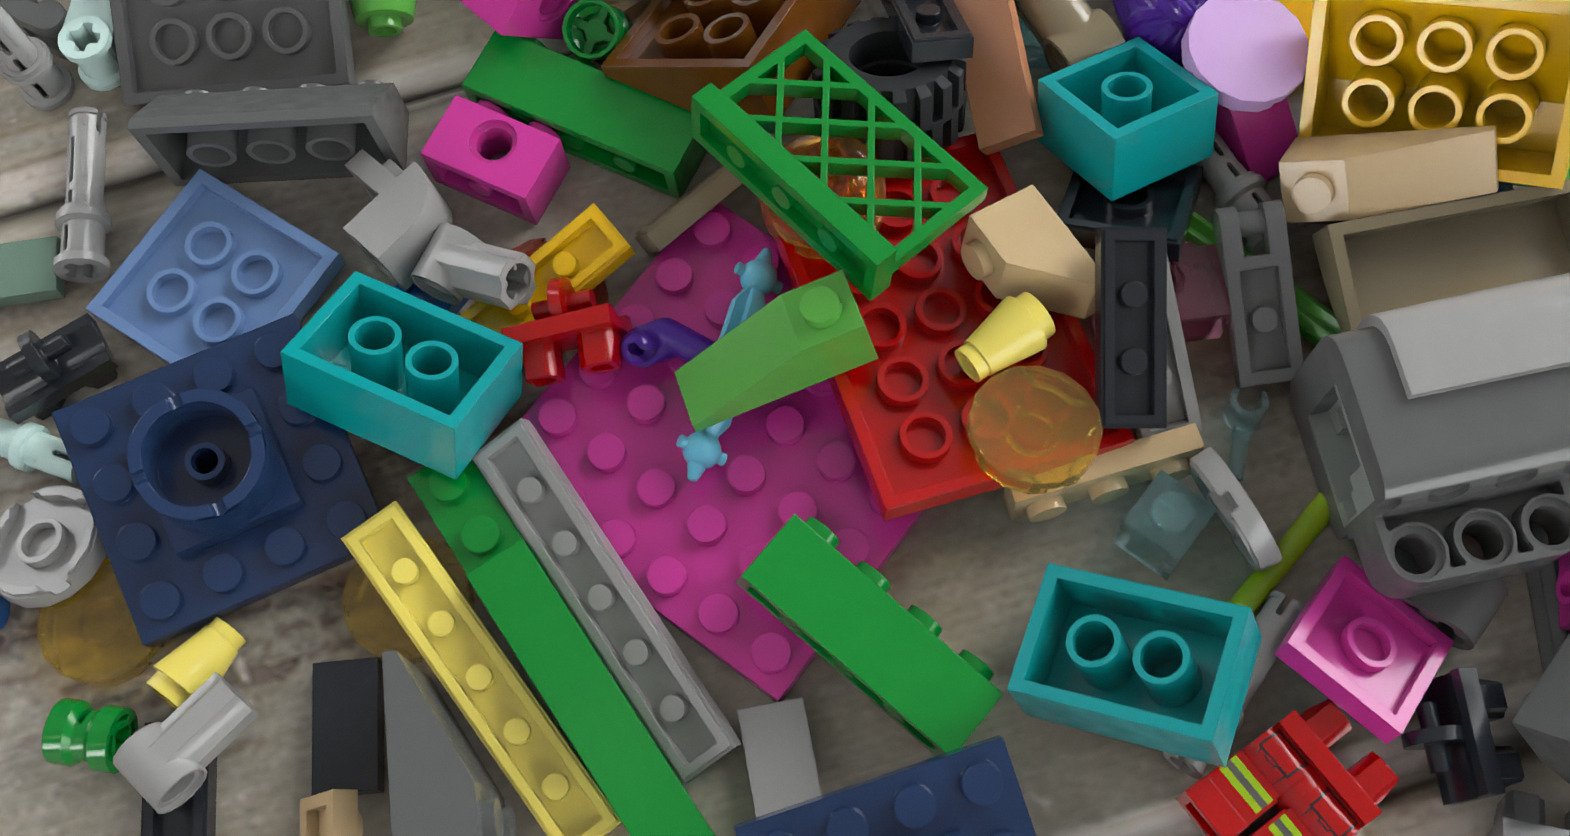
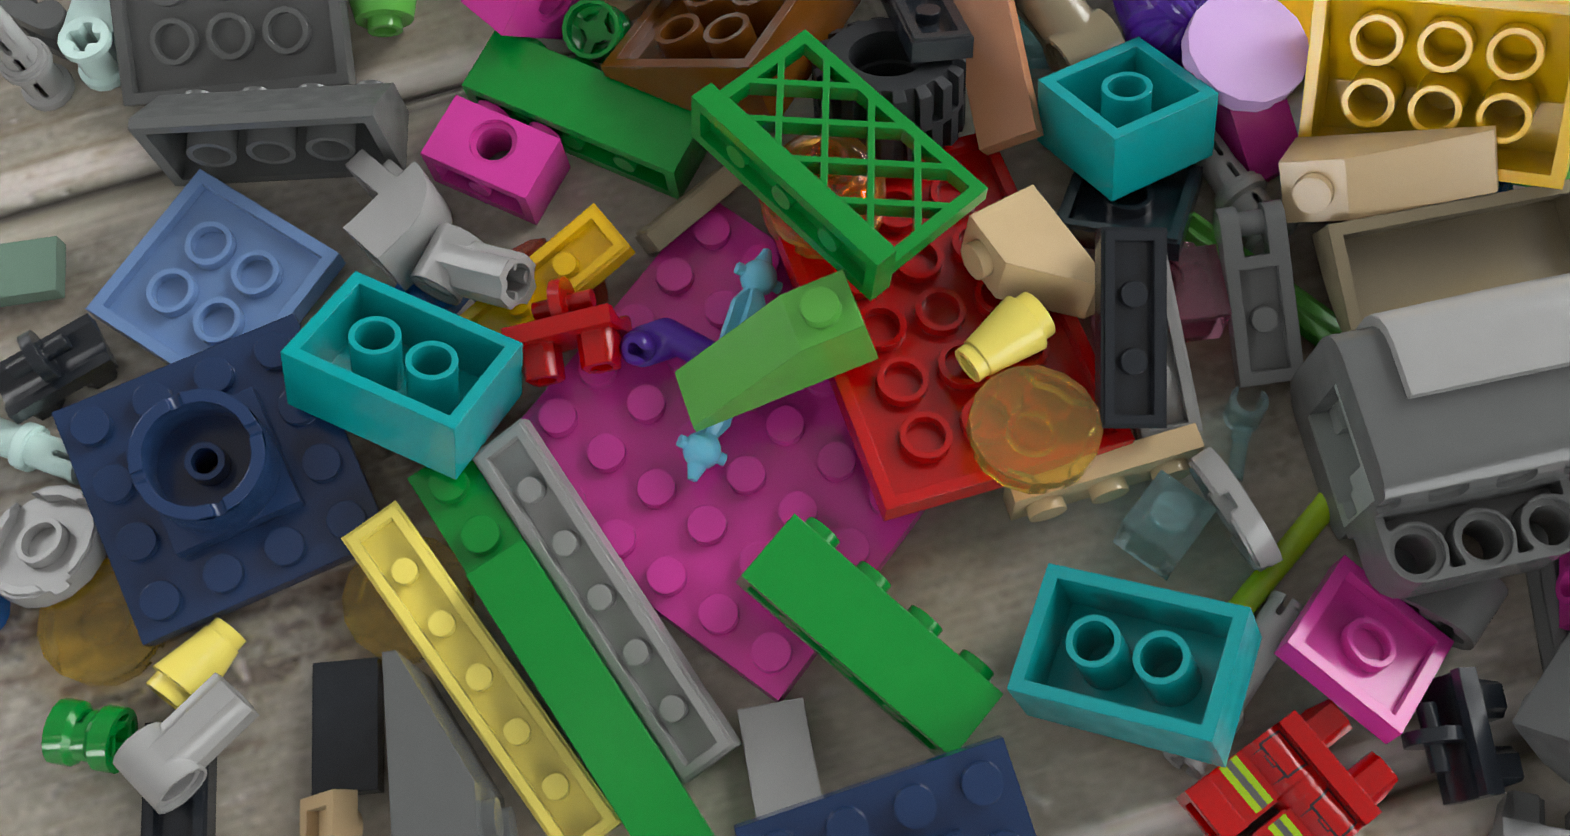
light grey pin [53,107,112,283] -> none

